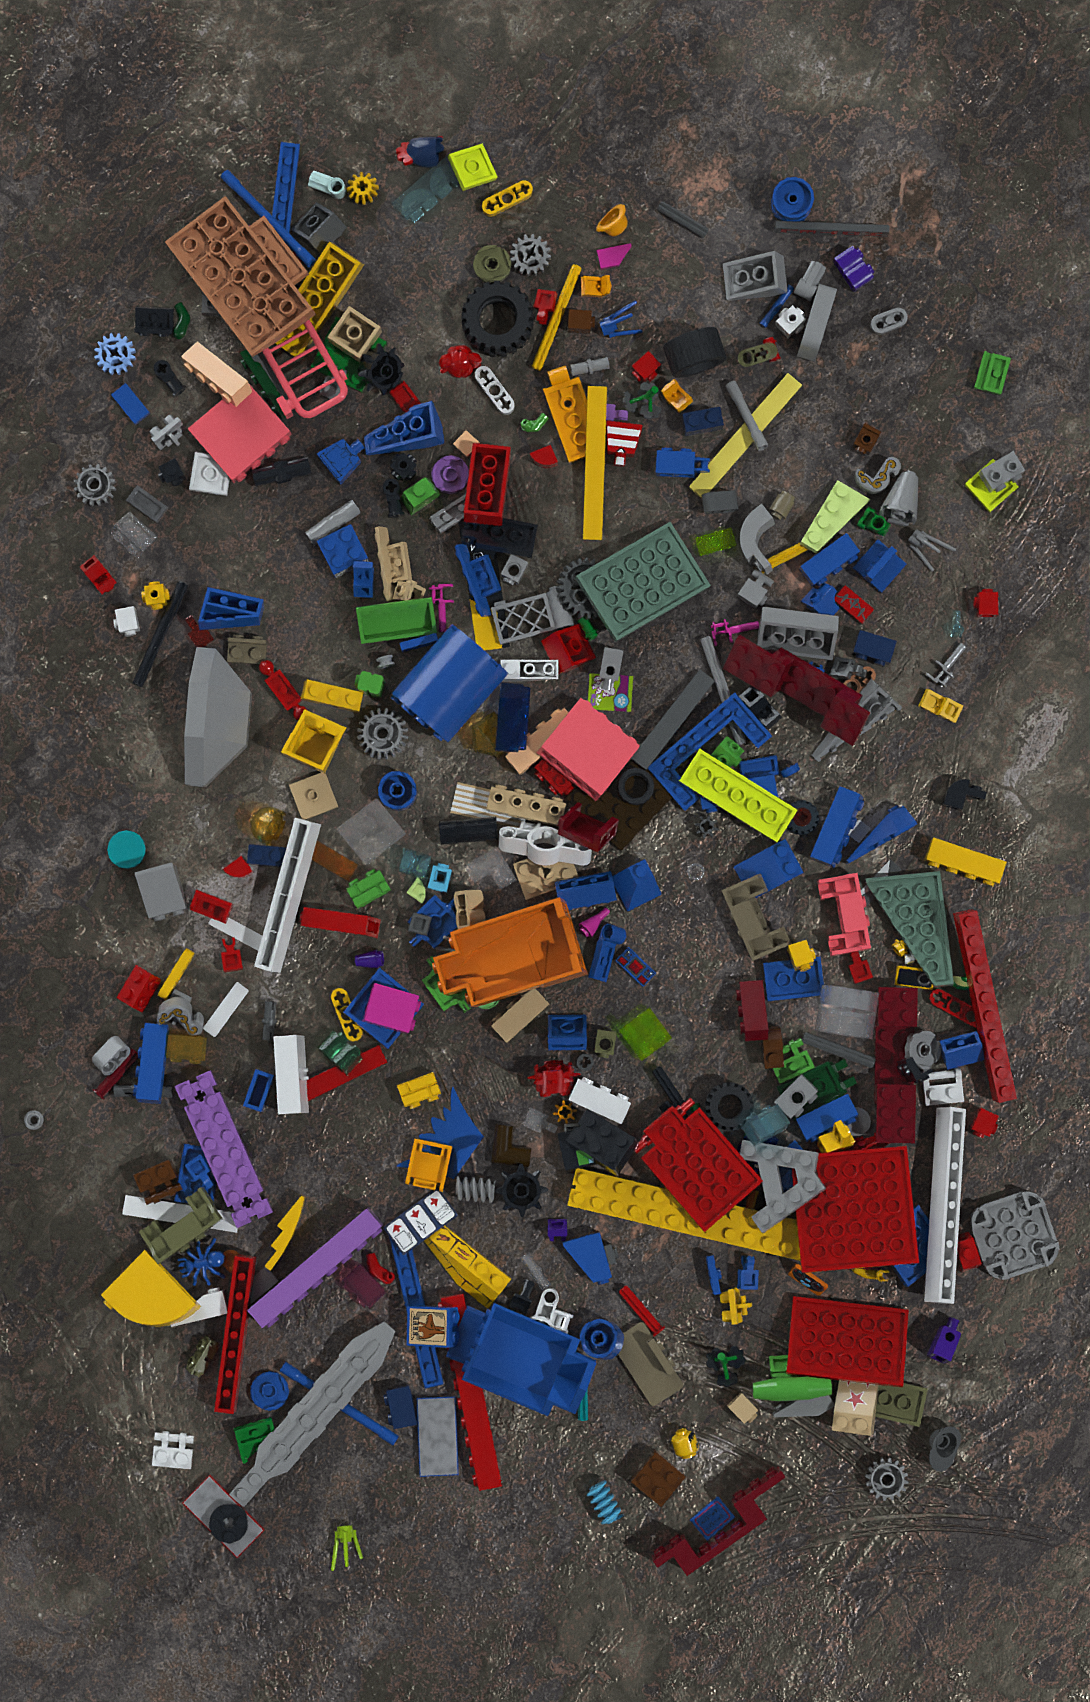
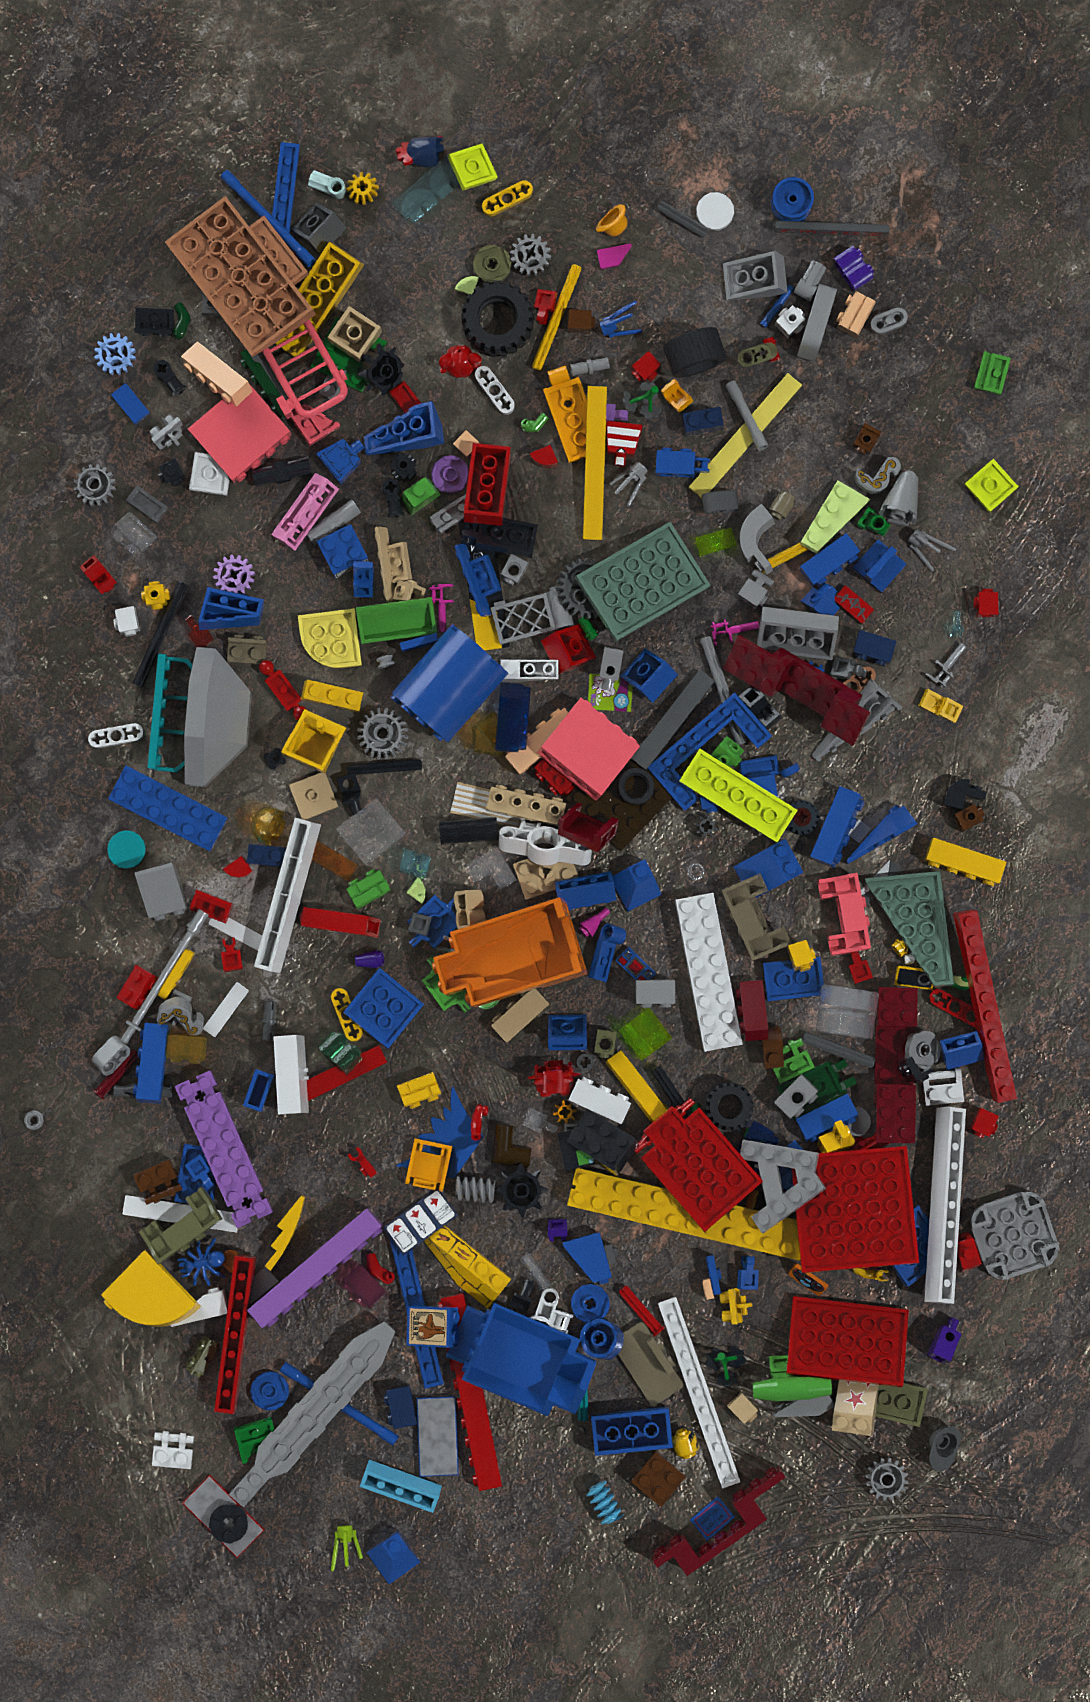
bright green brick [354,671,385,699] -> none
dark pink brick [362,983,421,1034] -> none
blue brick [378,771,417,811] -> none
medium azure brick [428,863,452,893] -> none
light orange bracket [581,275,612,298] -> none
clear light blue brick [742,1104,790,1147] -> none
light grey brick [978,451,1025,493] -> none
none -> white beam [88,723,144,748]
none -> blue plate [108,765,228,852]
none -> light grey bar [121,909,209,1044]
none -> teal plate [147,654,193,773]
none -> lavender gear [213,555,255,595]
none -> black plate [264,748,286,770]
none -> bright pink brick [271,473,339,551]
none -> coral wing [290,403,340,446]
none -> light yellow plate [298,608,362,668]
none -> black bracket [337,772,364,818]
none -> black axle [347,759,422,775]
none -> red plate [348,1147,378,1178]
none -> medium azure brick [360,1460,442,1513]
none -> blue slope [367,1529,421,1584]
none -> yellowish green tile [455,276,479,295]
none -> red arm [470,1104,488,1141]
none -> blue plate [571,1284,610,1323]
none -> blue brick [591,1406,673,1456]
none -> yellow tile [605,1051,667,1122]
none -> light grey plant [609,461,648,506]
none -> blue slope [620,648,678,703]
none -> light grey brick [635,979,675,1008]
none -> white plate [658,1297,740,1488]
none -> white brick [675,893,742,1052]
none -> white tile [696,192,734,231]
none -> light nougat tile [702,1278,714,1300]
none -> light nougat brick [836,291,876,338]
none -> reddish brown brick [953,804,985,832]

